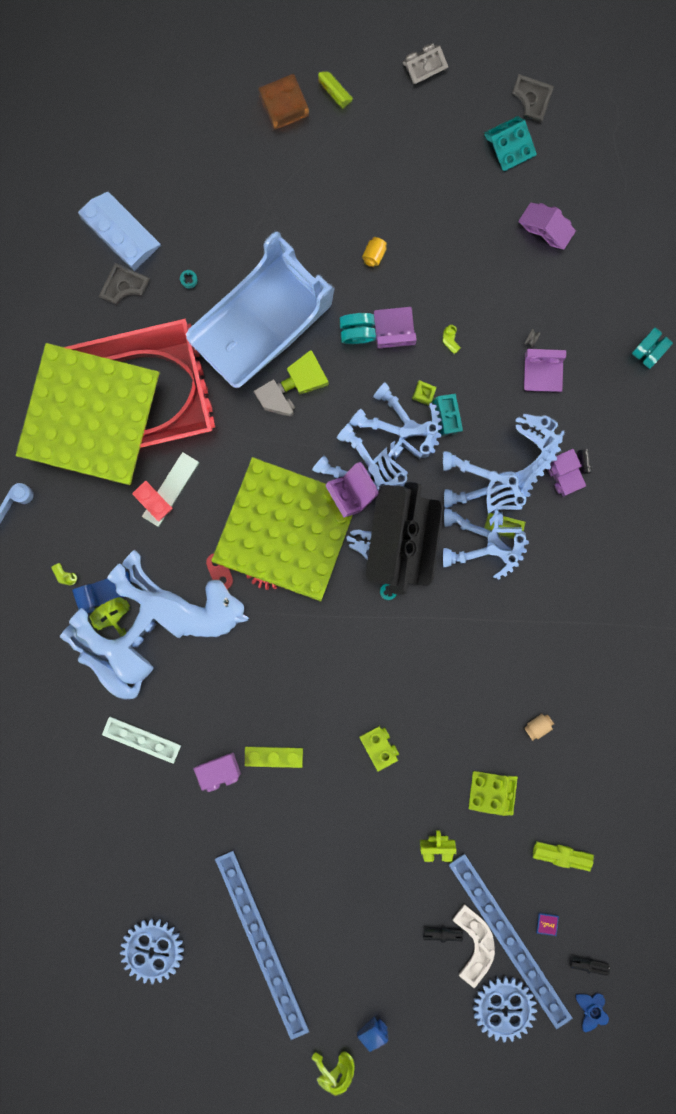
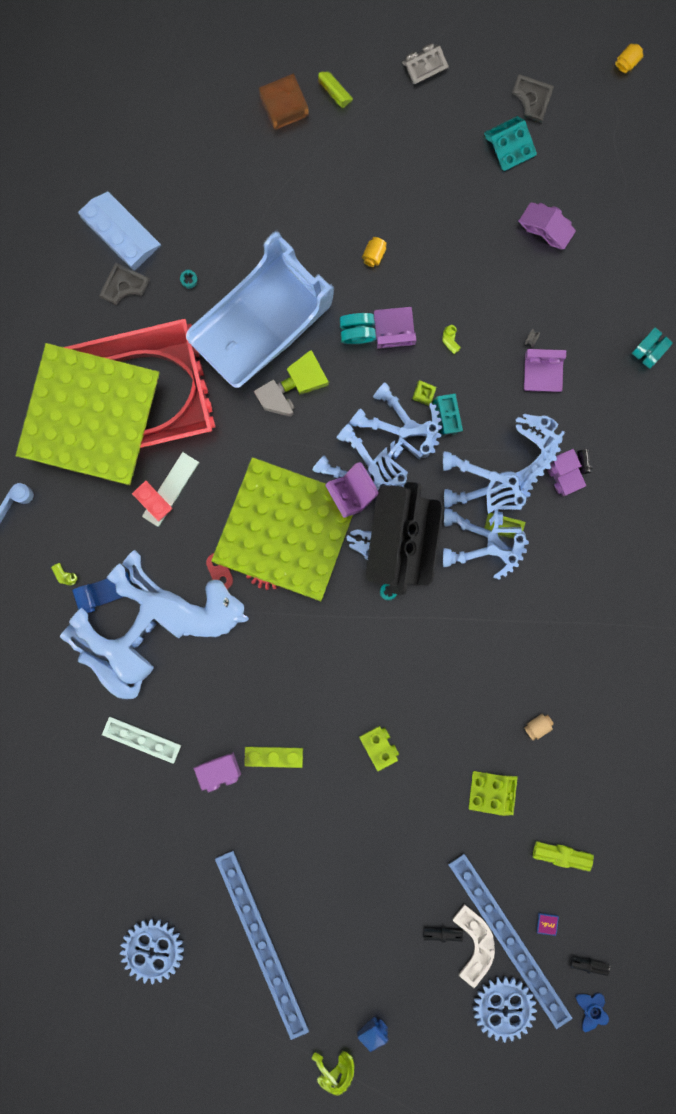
lime helmet [89,597,131,637] -> none
lime hips [420,830,456,862] -> none
none -> yellow brick [616,44,644,73]

